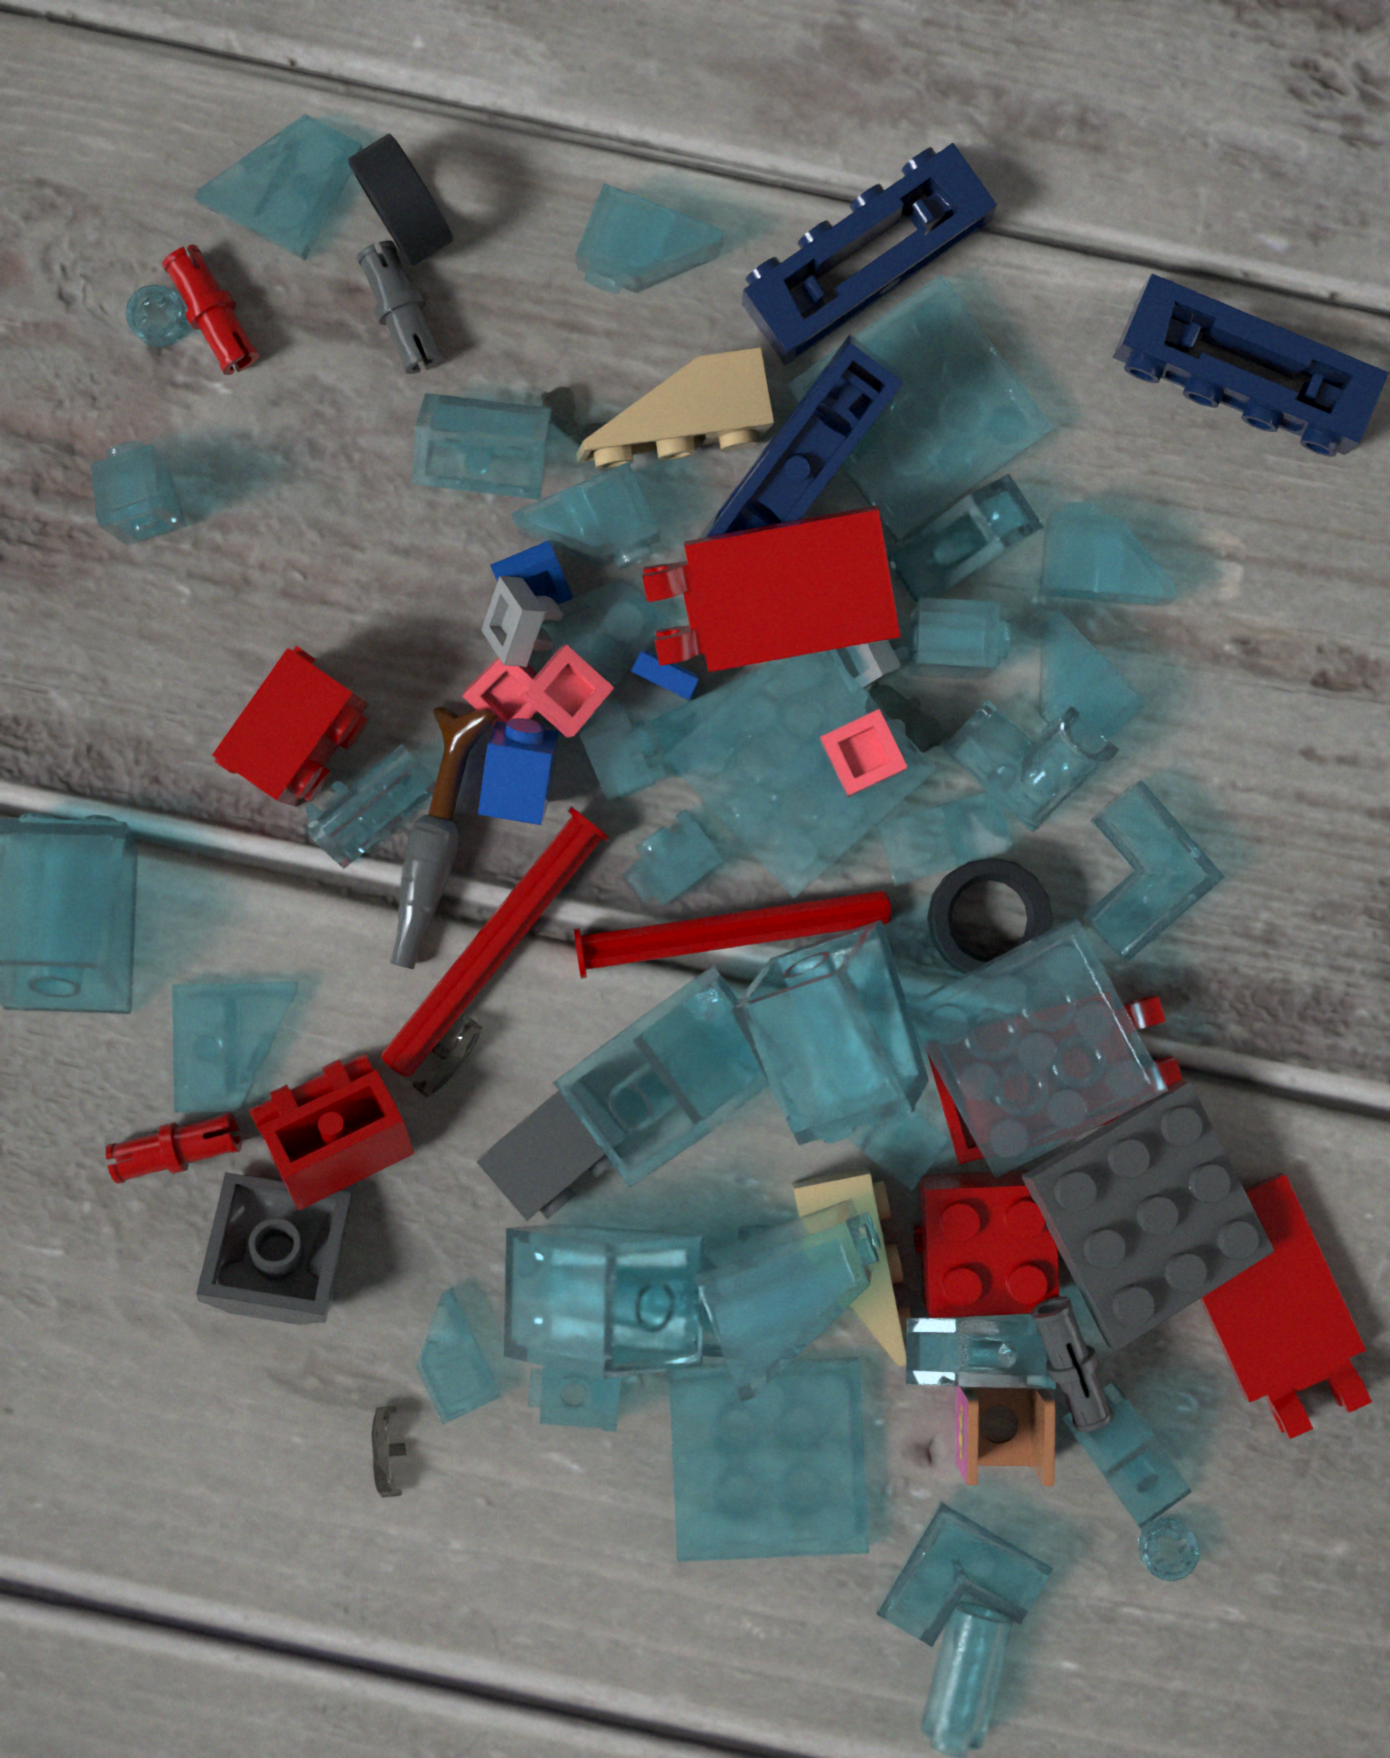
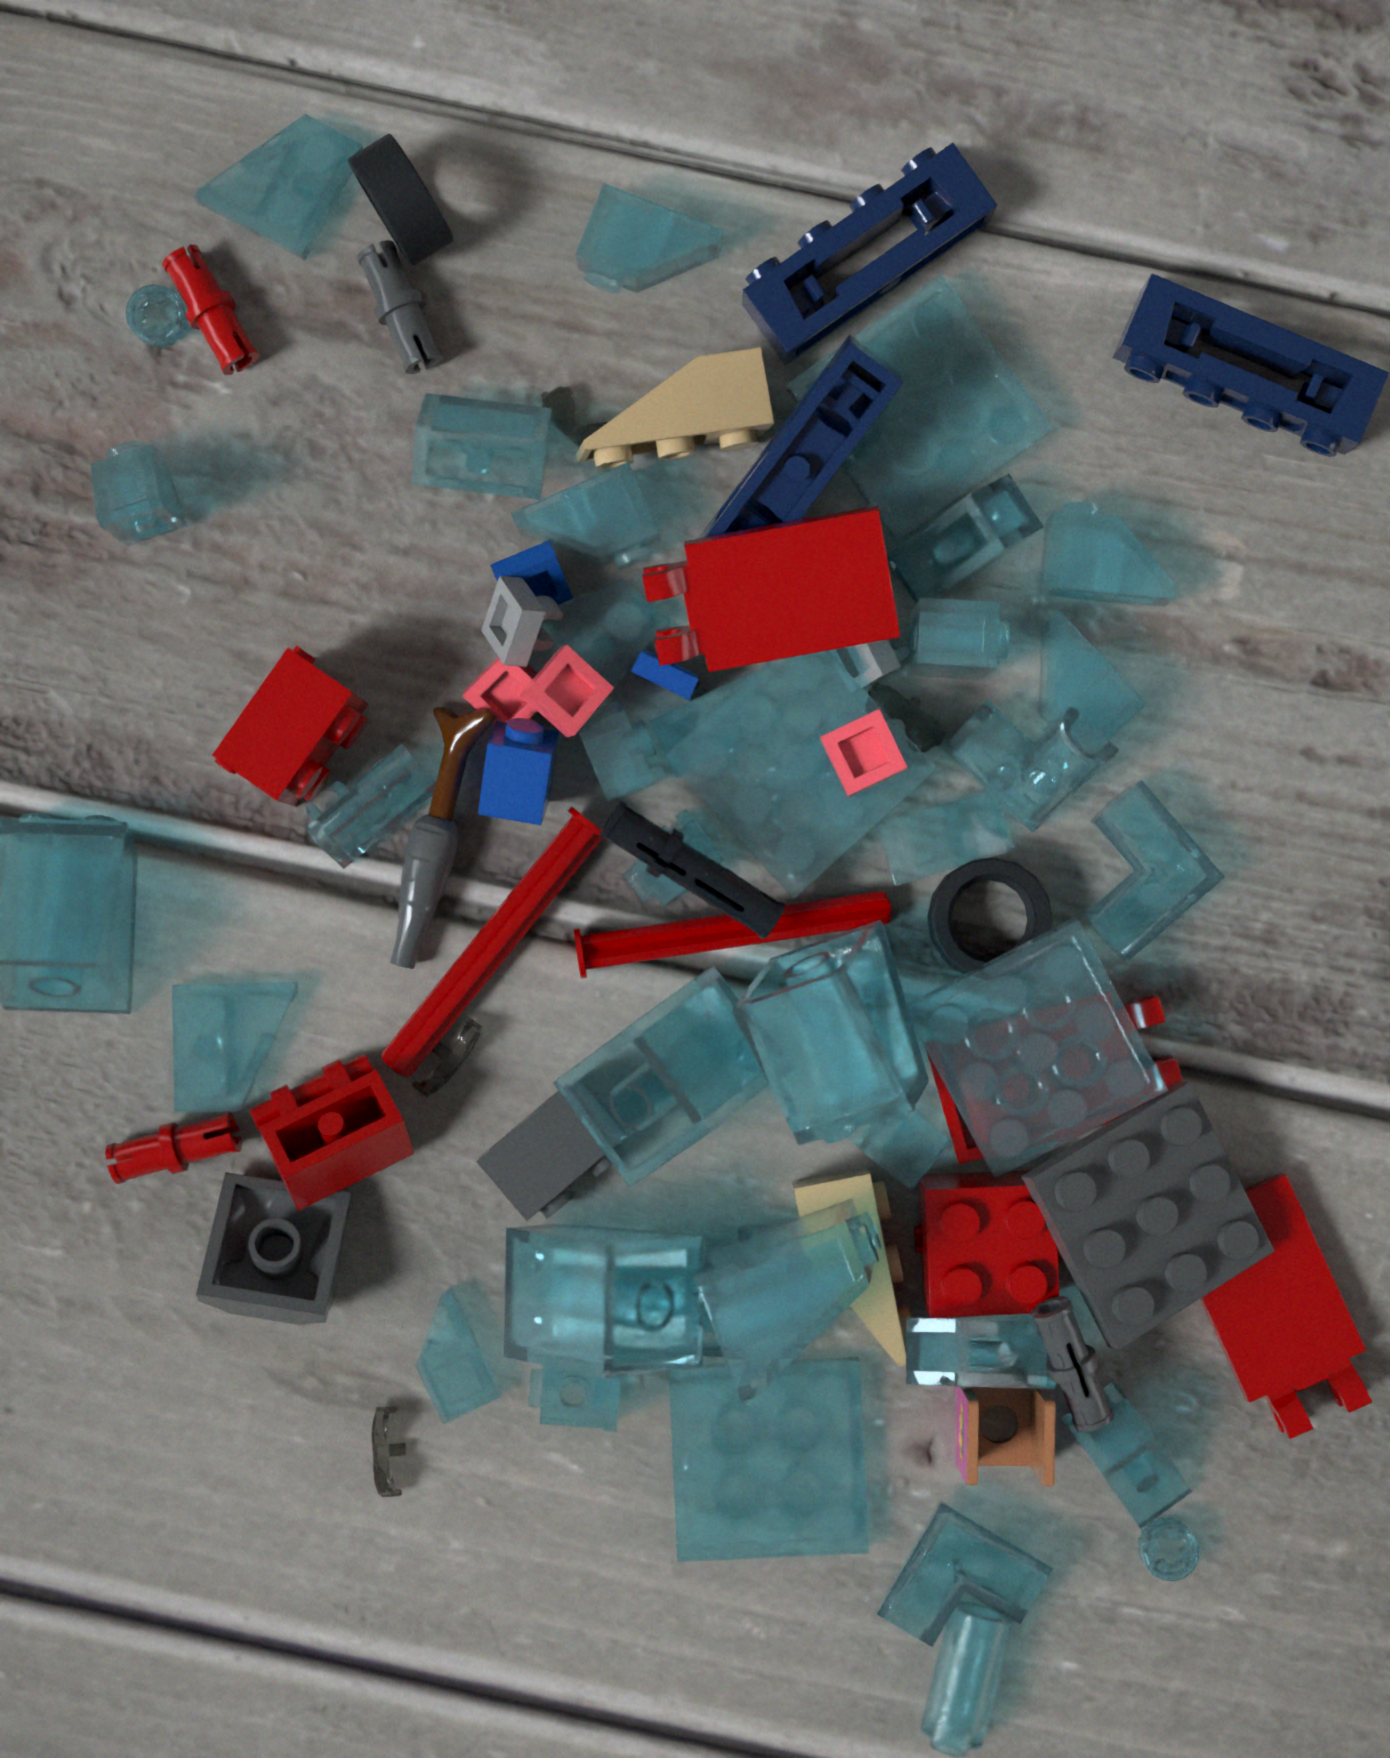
none -> black pin [599,800,786,939]

